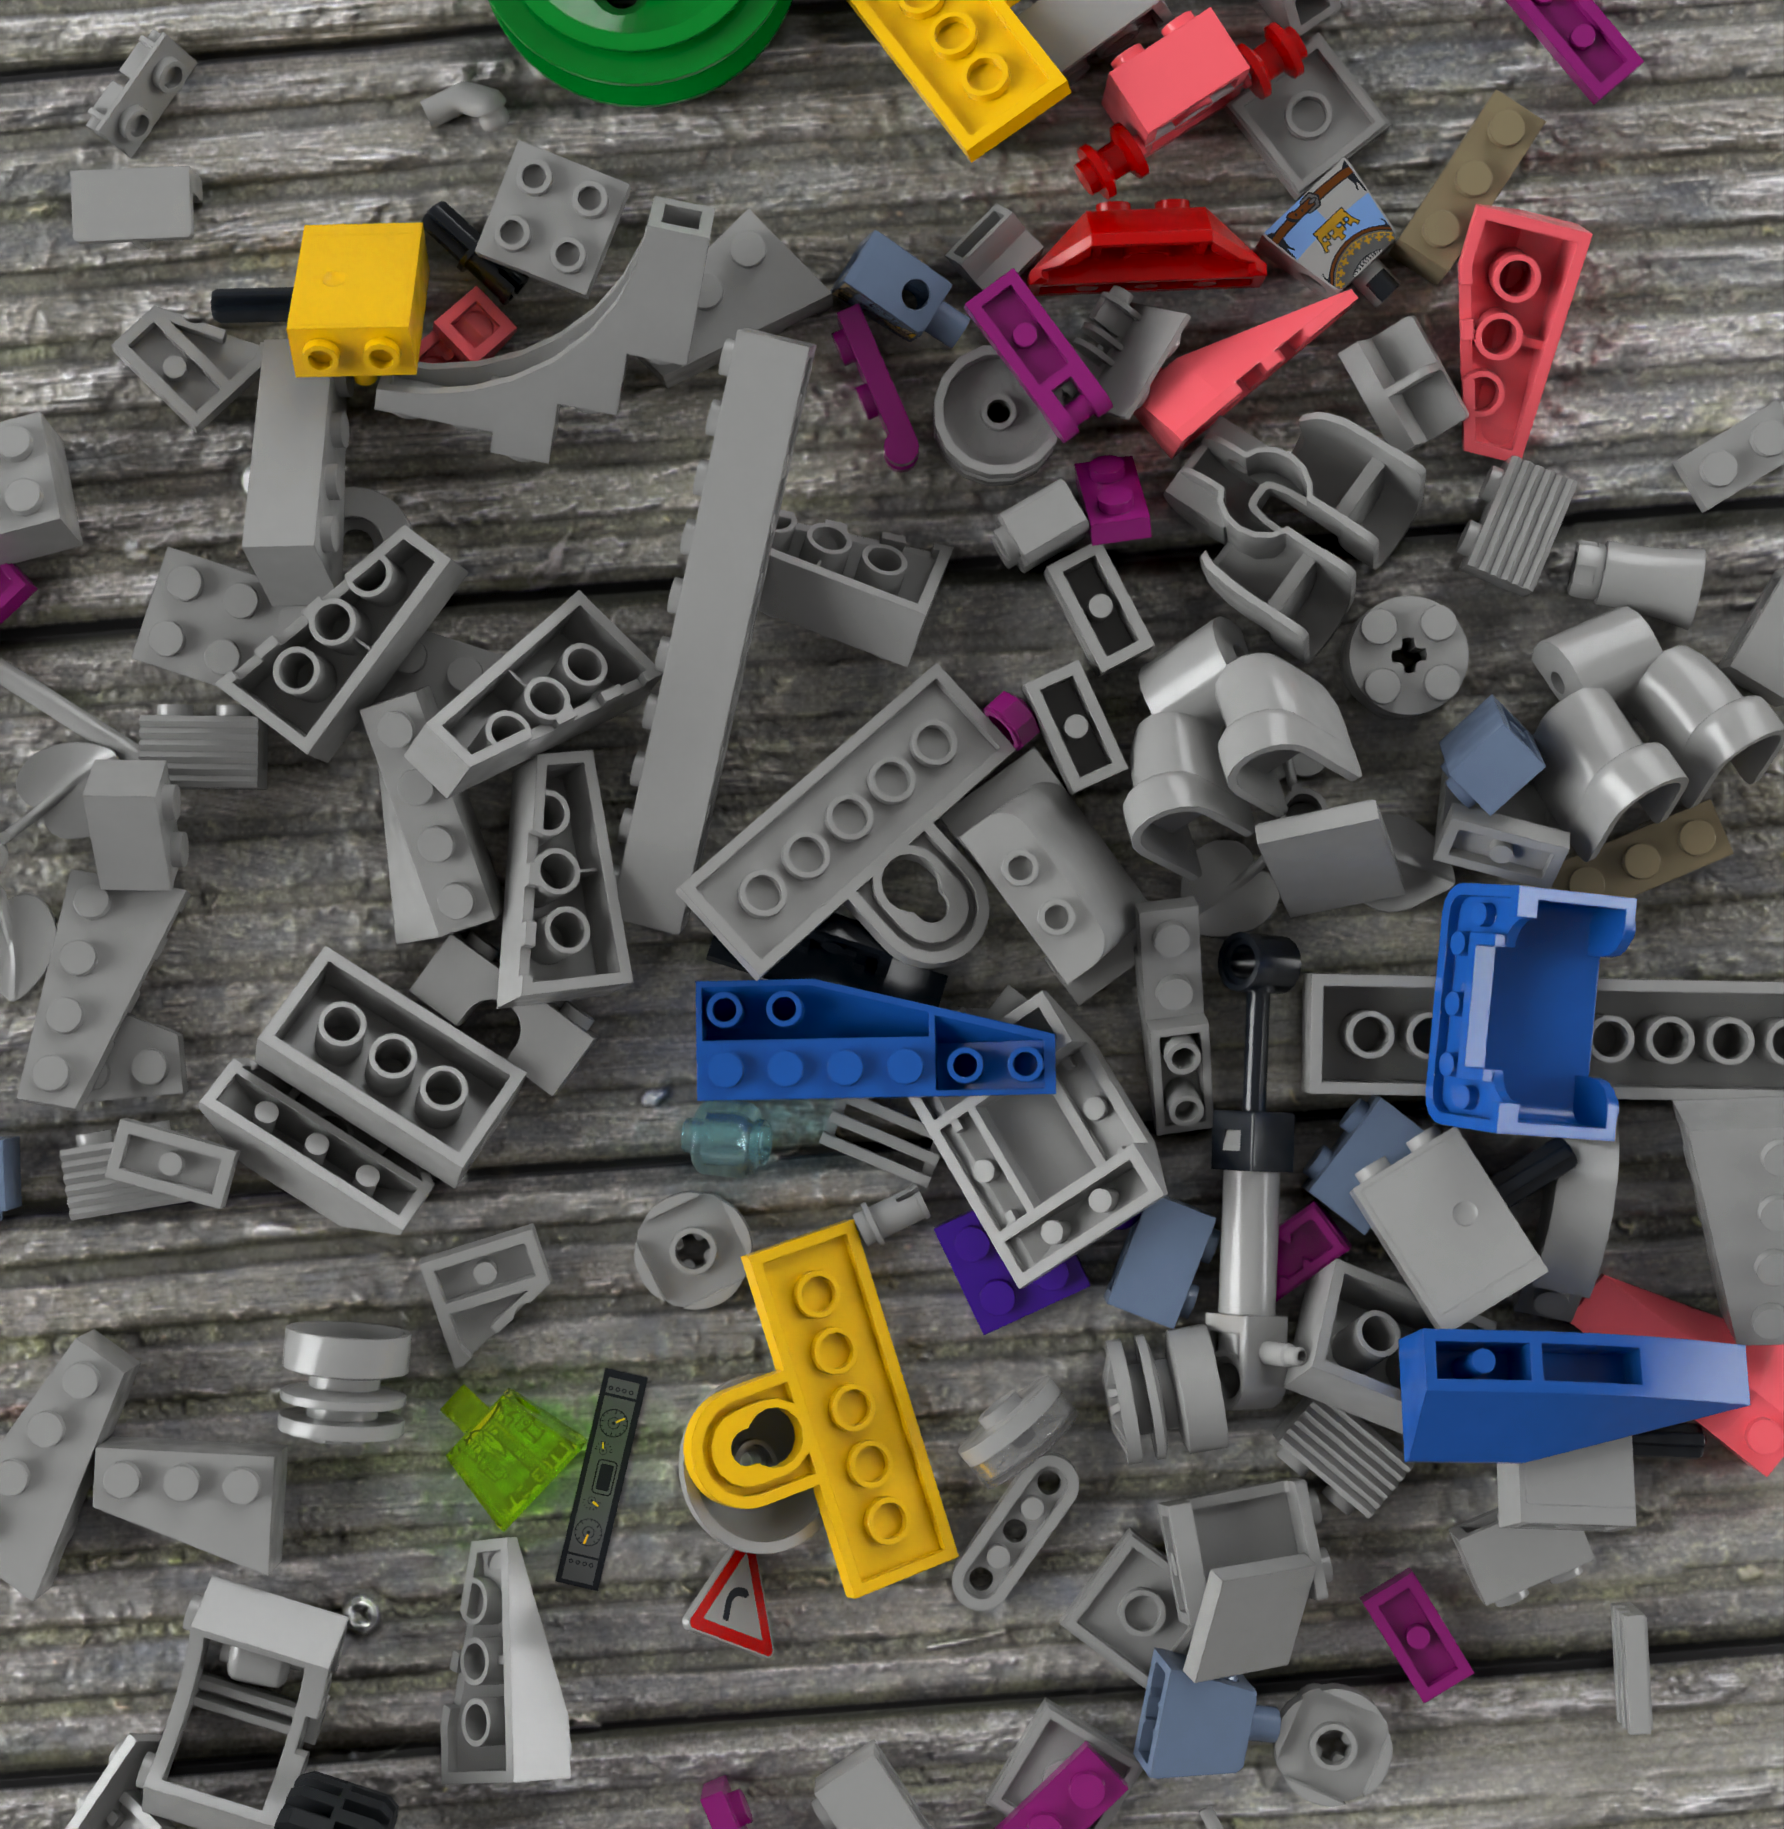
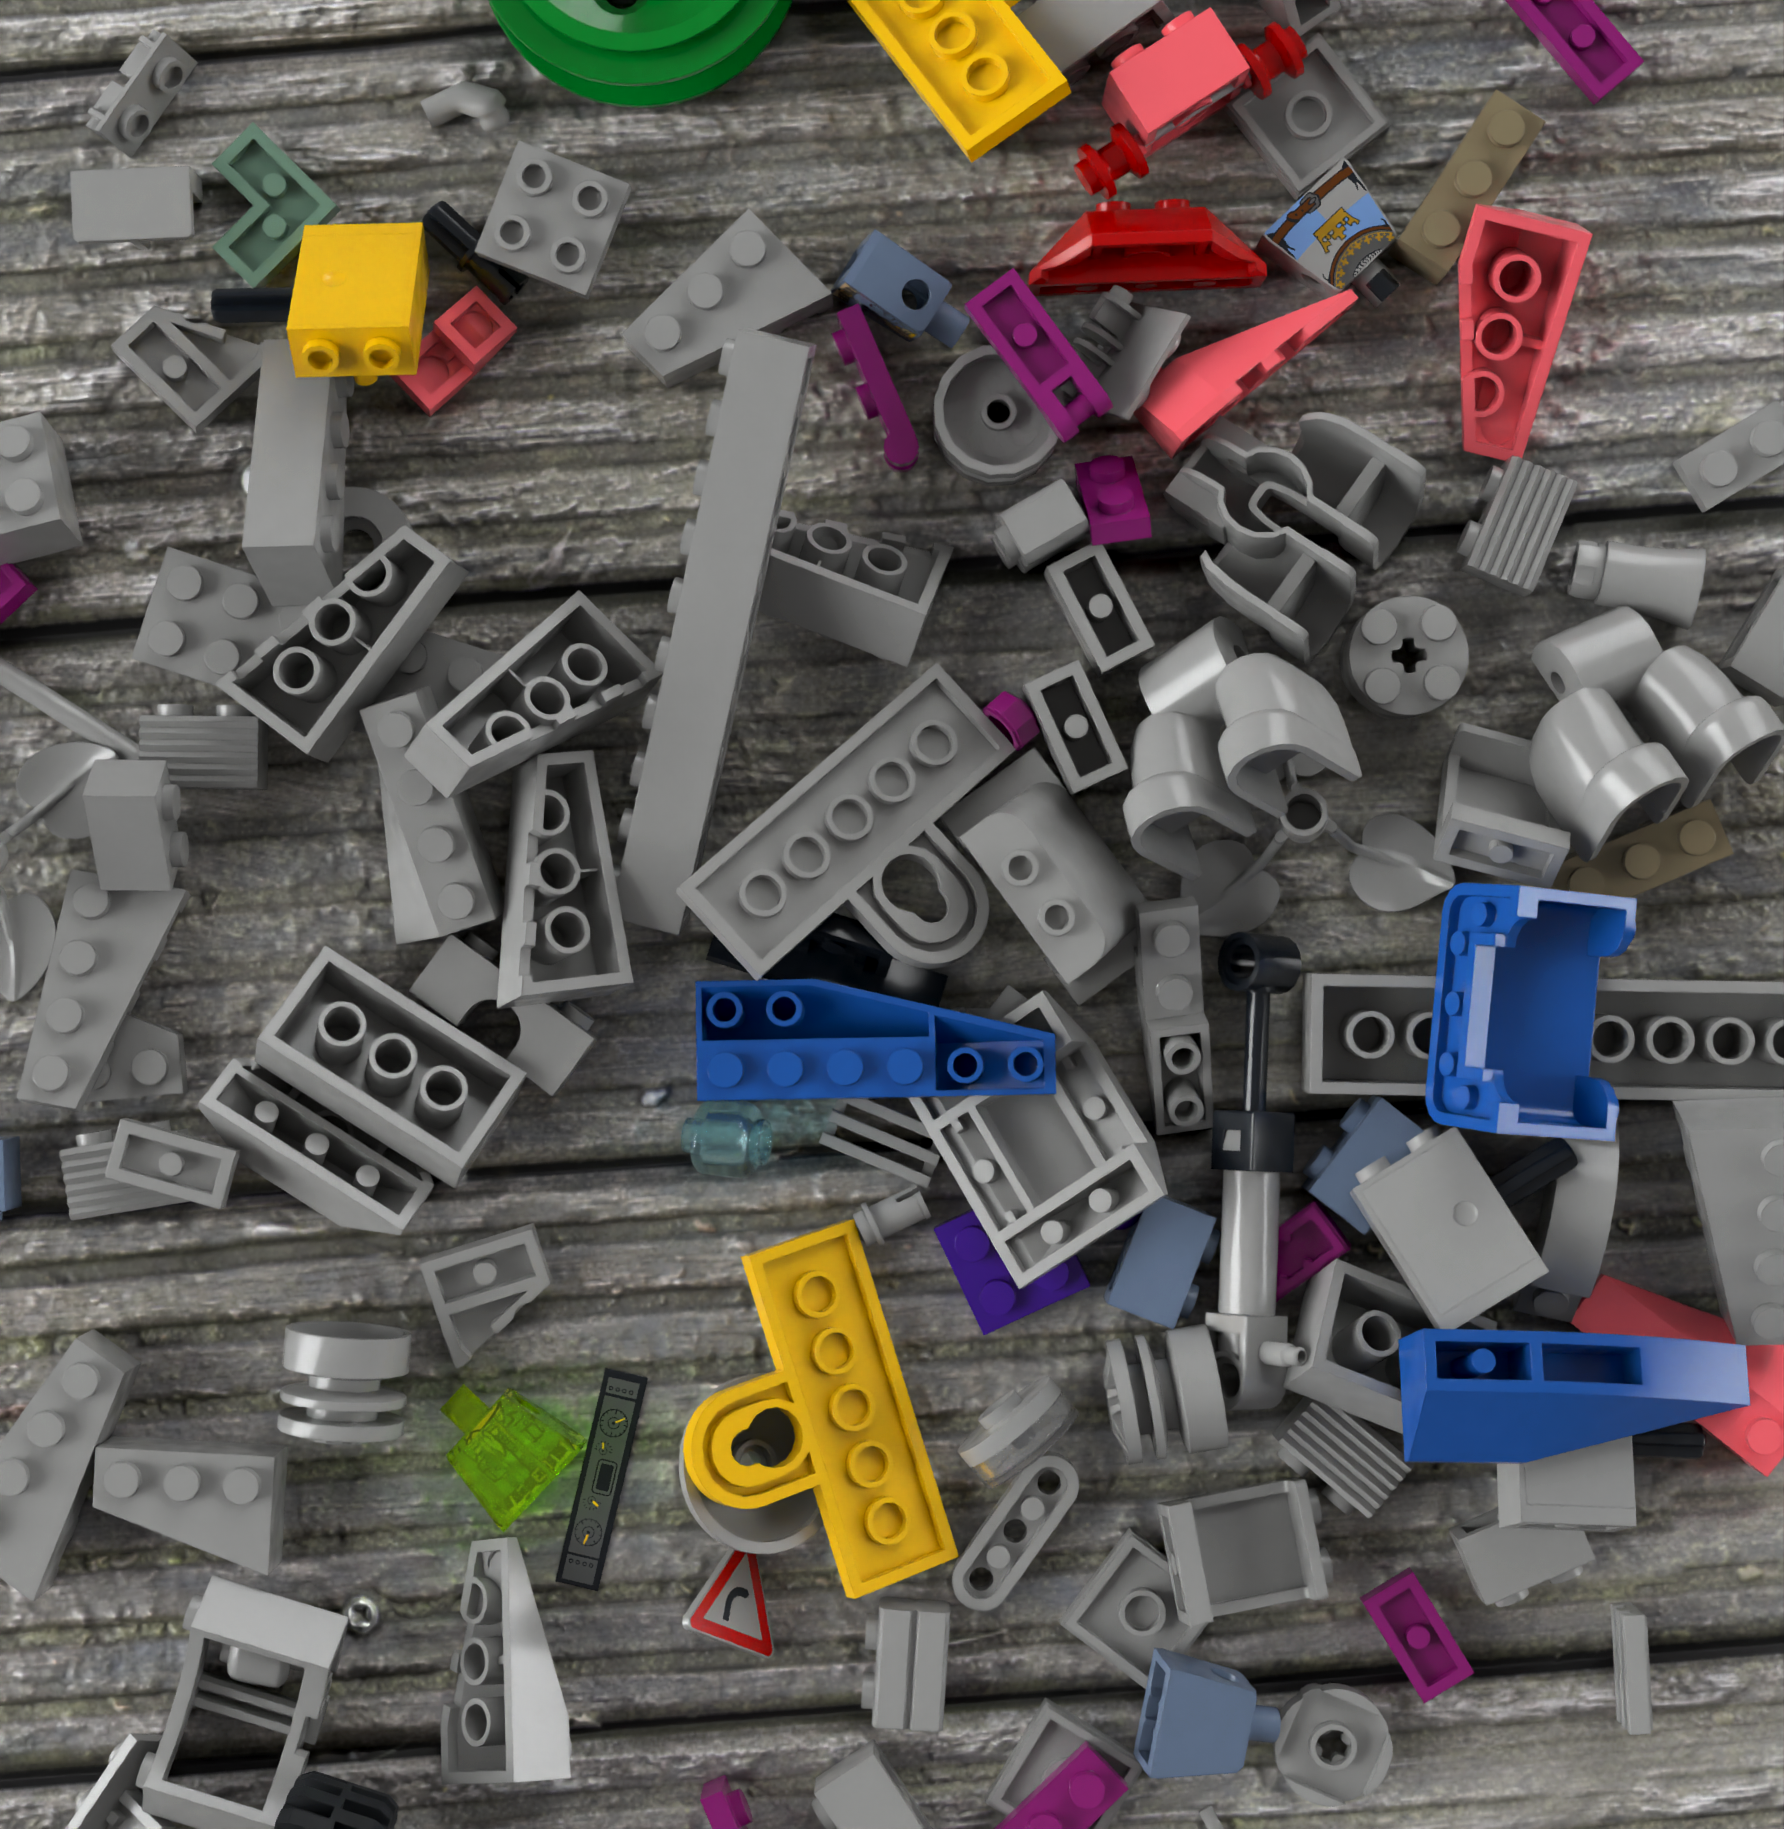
light grey arch [374,196,715,464] -> none
light grey plate [634,1190,753,1310] -> none
light grey piece [945,203,1044,293] -> none
light grey tile [1183,1553,1317,1683] -> none
light grey tile [1255,799,1406,918] -> none
light grey panel [1338,315,1469,454] -> none
sand blue brick [1439,694,1546,816] -> none
none -> sand green plate [212,122,341,288]
none -> light grey brick [861,1597,951,1732]

